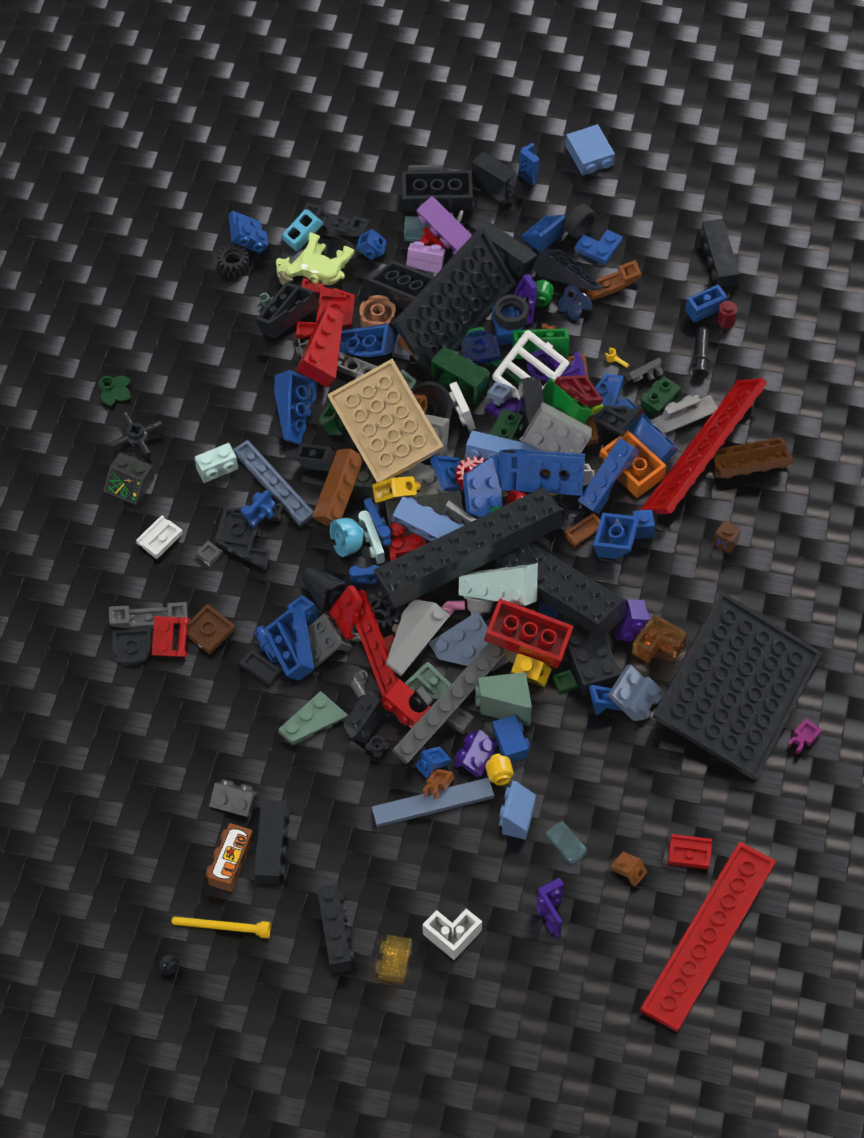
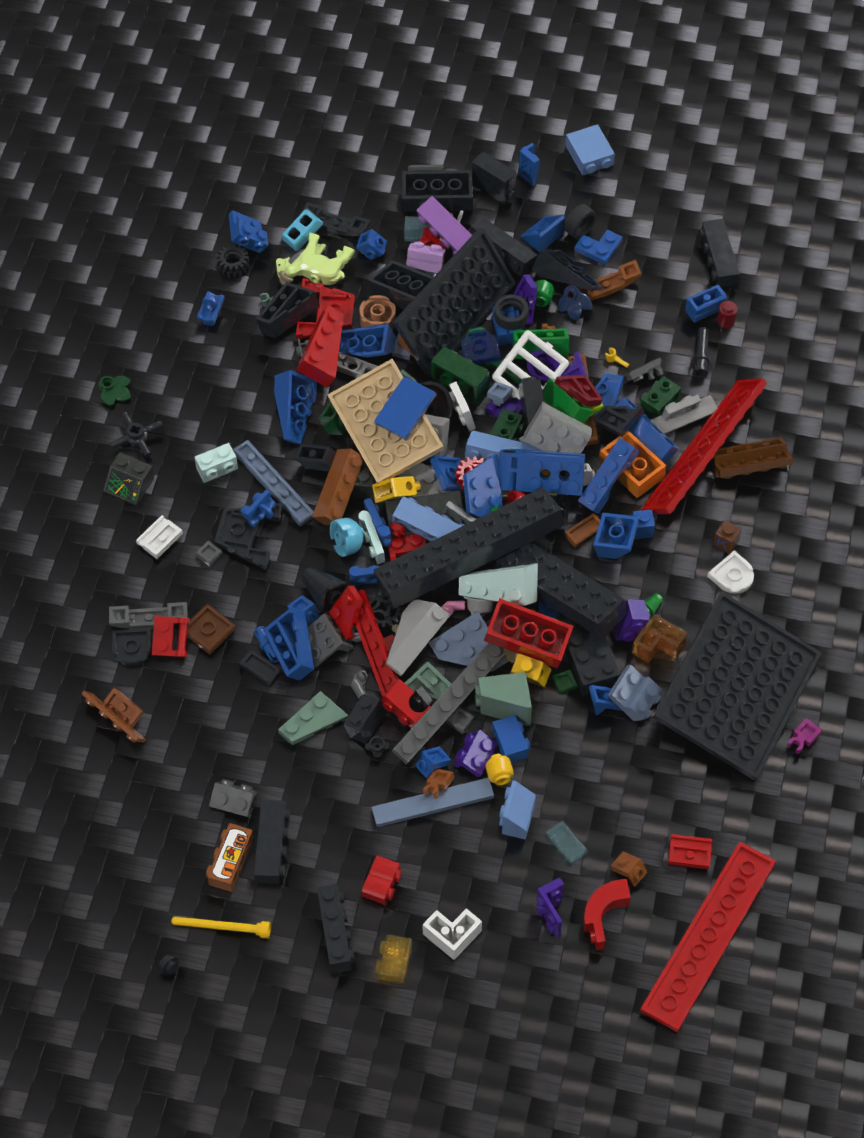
none -> dark orange bracket [82,688,146,743]
none -> blue hips [197,292,225,326]
none -> red brick [362,856,402,905]
none -> blue tile [374,376,436,440]
none -> red arch [584,879,631,950]
none -> green cone [644,593,663,619]
none -> white tile [707,551,754,594]

